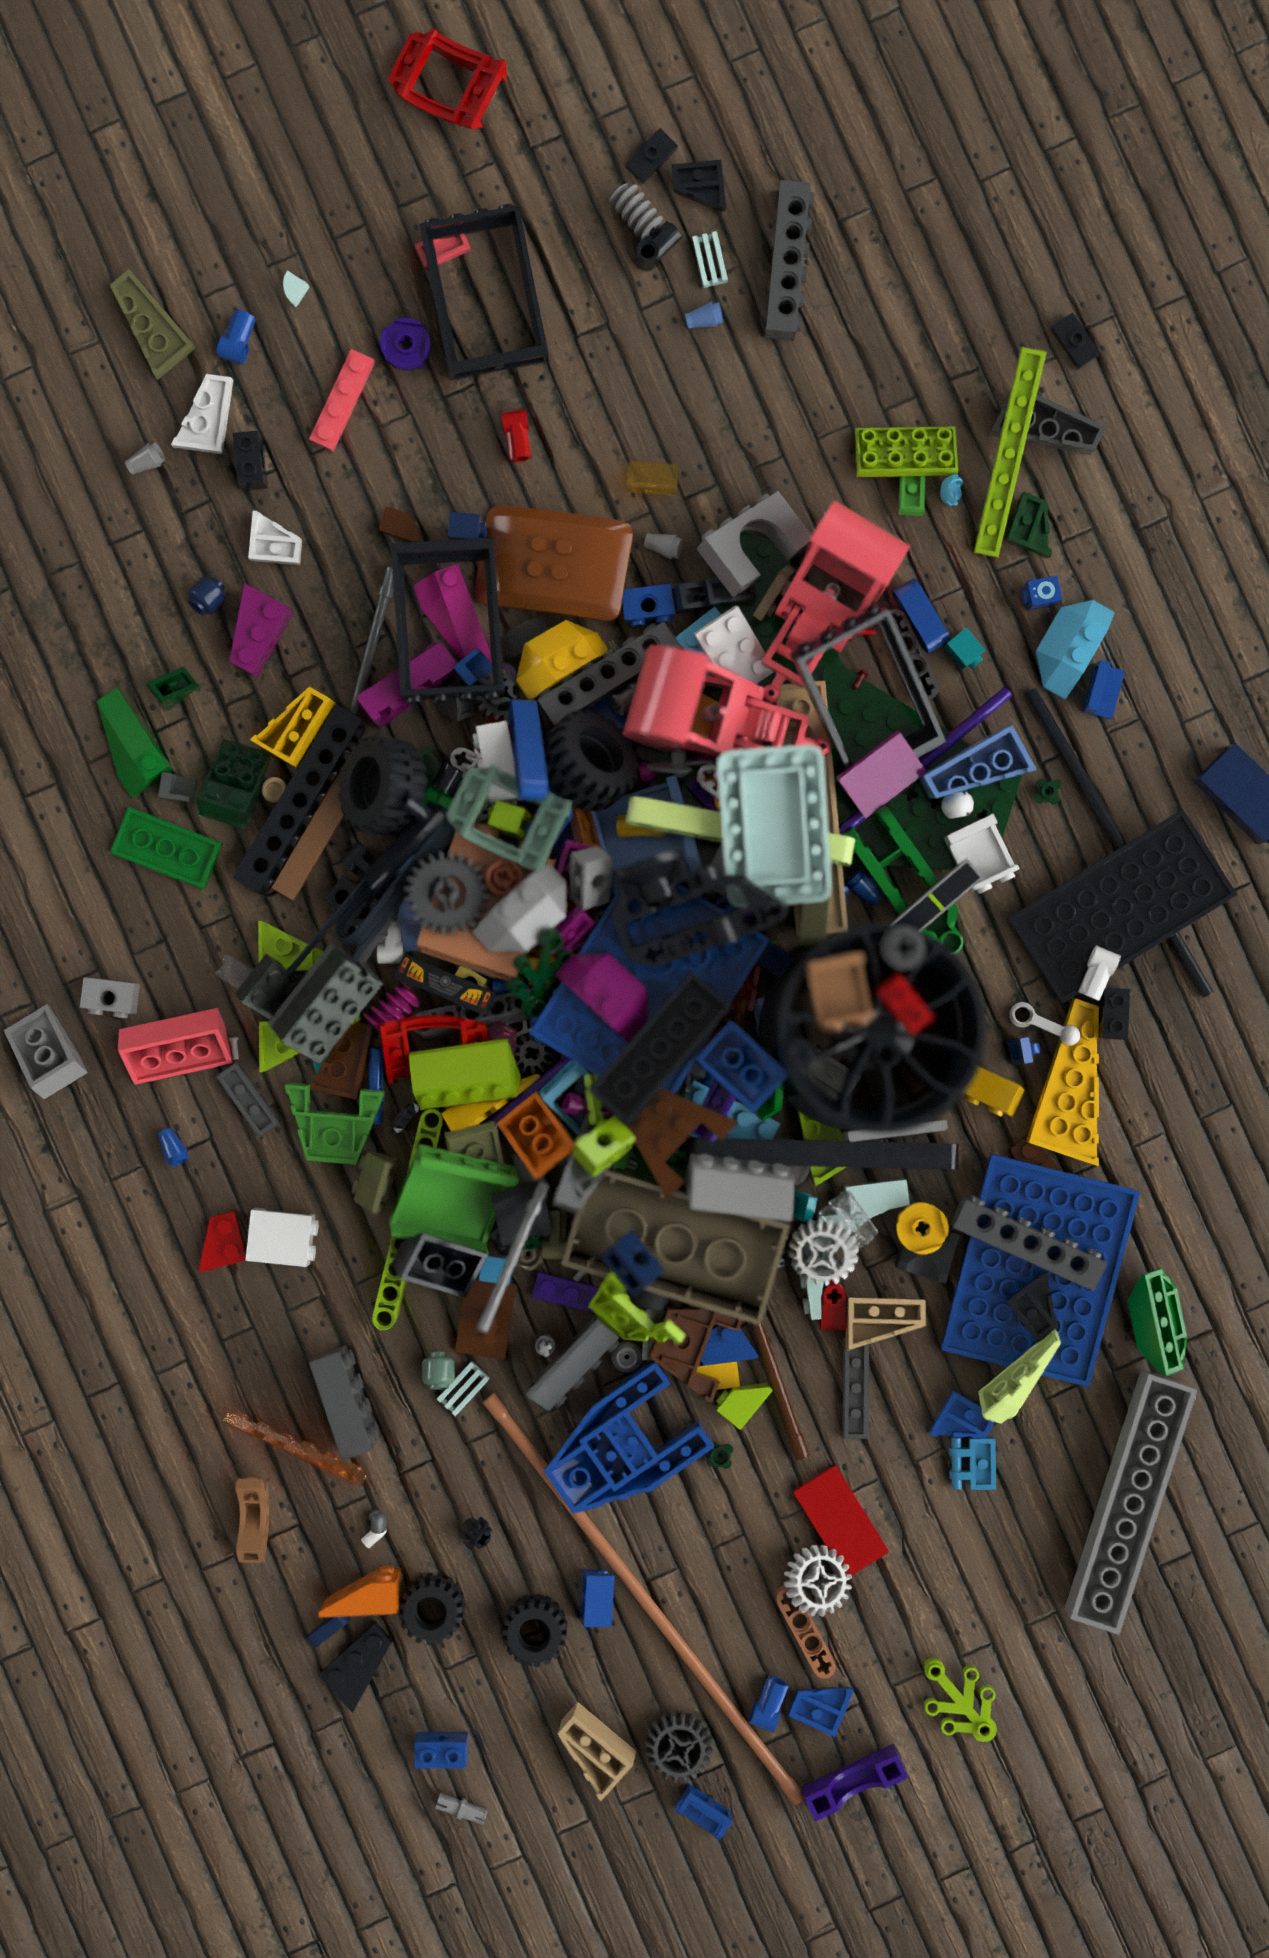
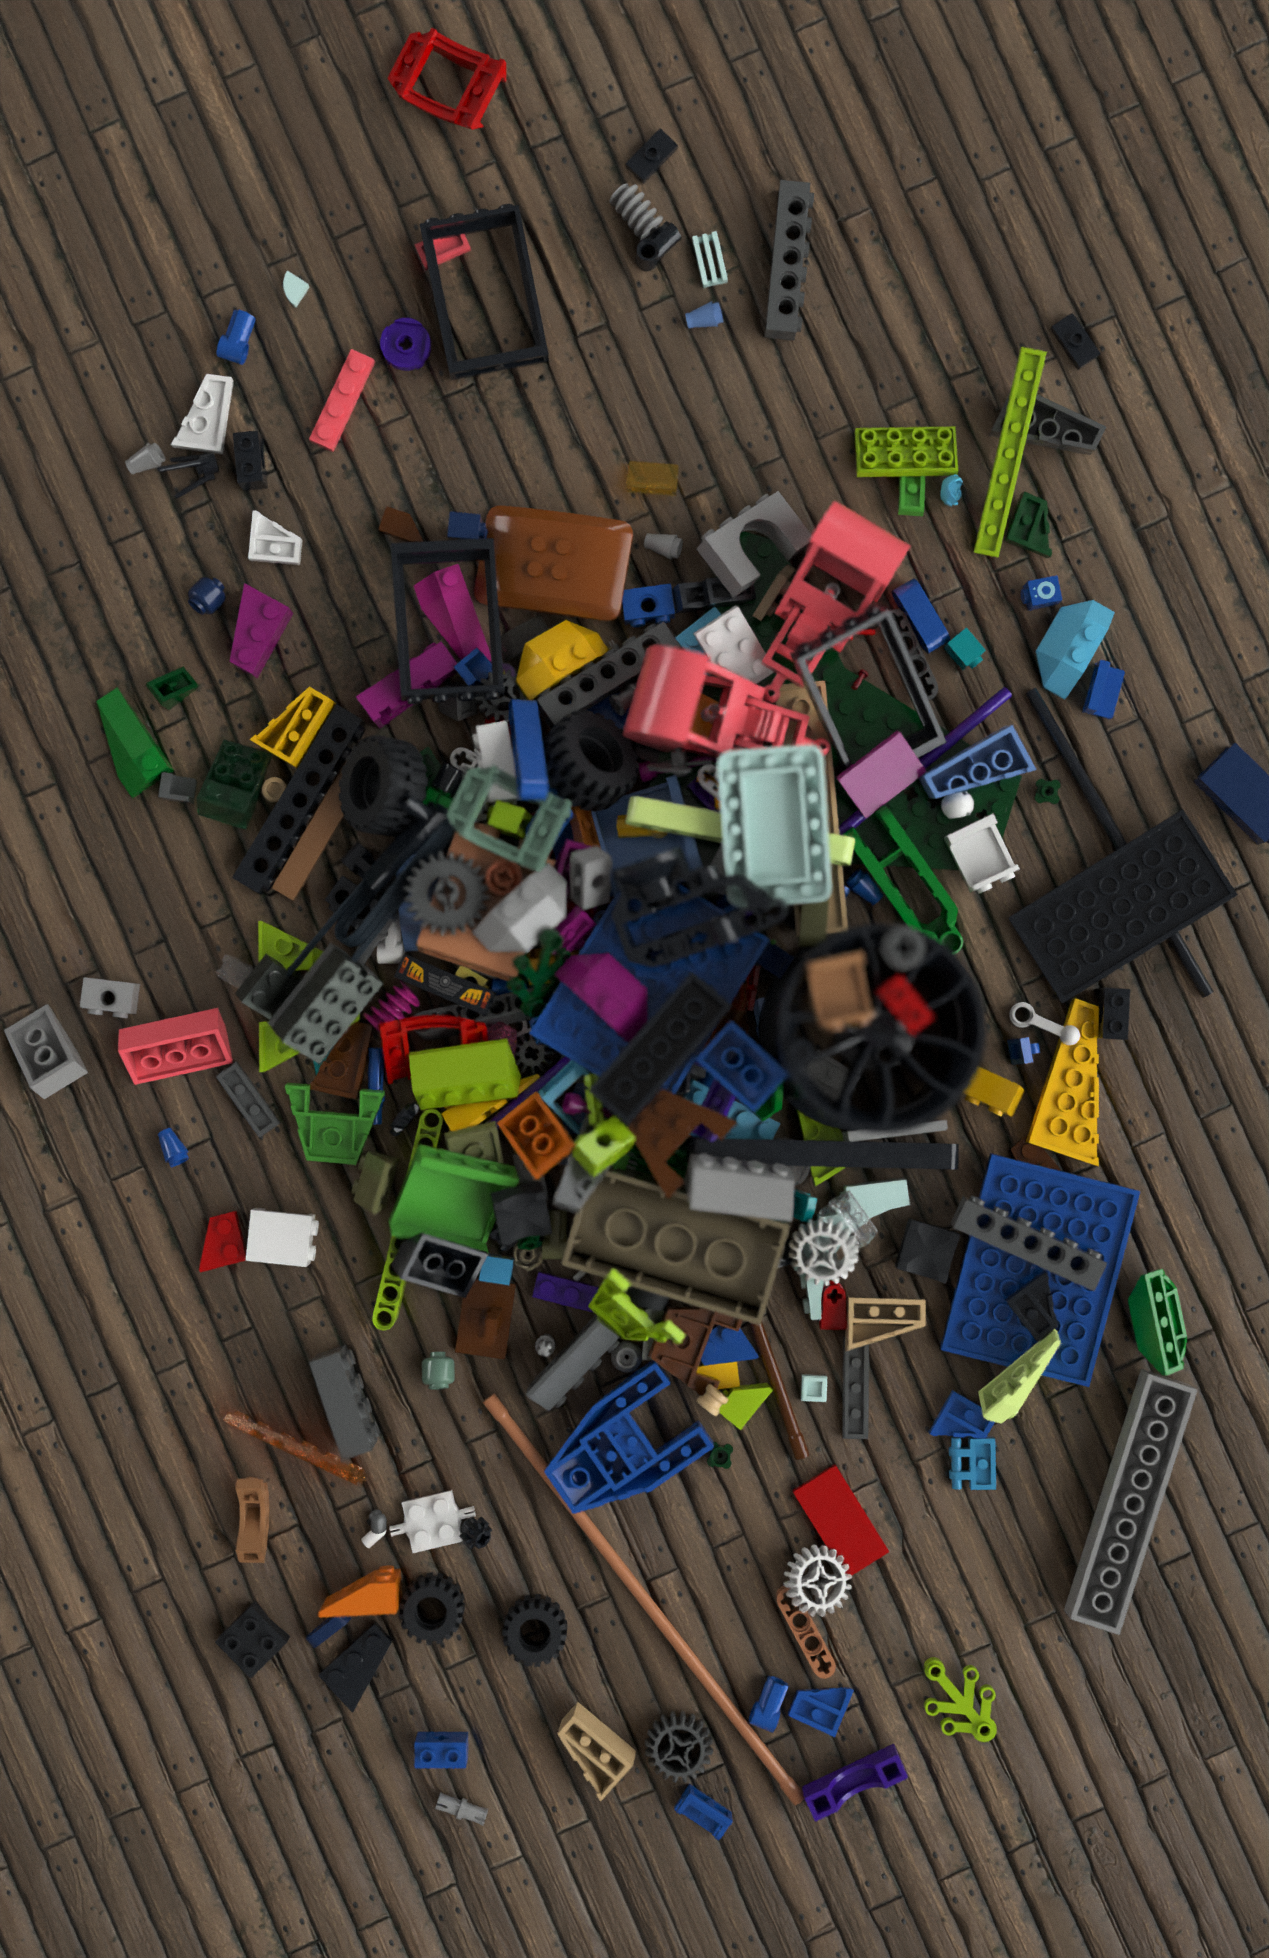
olive wing [110,269,195,380] -> none
green tile [110,806,223,890] -> none
light grey piece [228,1037,239,1060] -> none
dark grey bar [349,567,394,715] -> none
light aqua tile [437,1361,490,1416] -> none
flat silver bar [477,1182,549,1332] -> none
red piece [501,409,532,463] -> none
blue hinge [579,1569,614,1627] -> none
dark blue brick [600,1230,665,1297] -> none
black wing [671,159,726,211] -> none
black tile [889,858,984,931] -> none
yellow plate [896,1202,949,1254] -> none
white piece [1078,945,1120,1000] -> none
none -> black plant [157,452,220,499]
none -> black brick [215,1601,290,1679]
none -> white plate [389,1490,476,1553]
none -> tan wheel [696,1384,729,1416]
none -> light aqua tile [800,1374,827,1402]

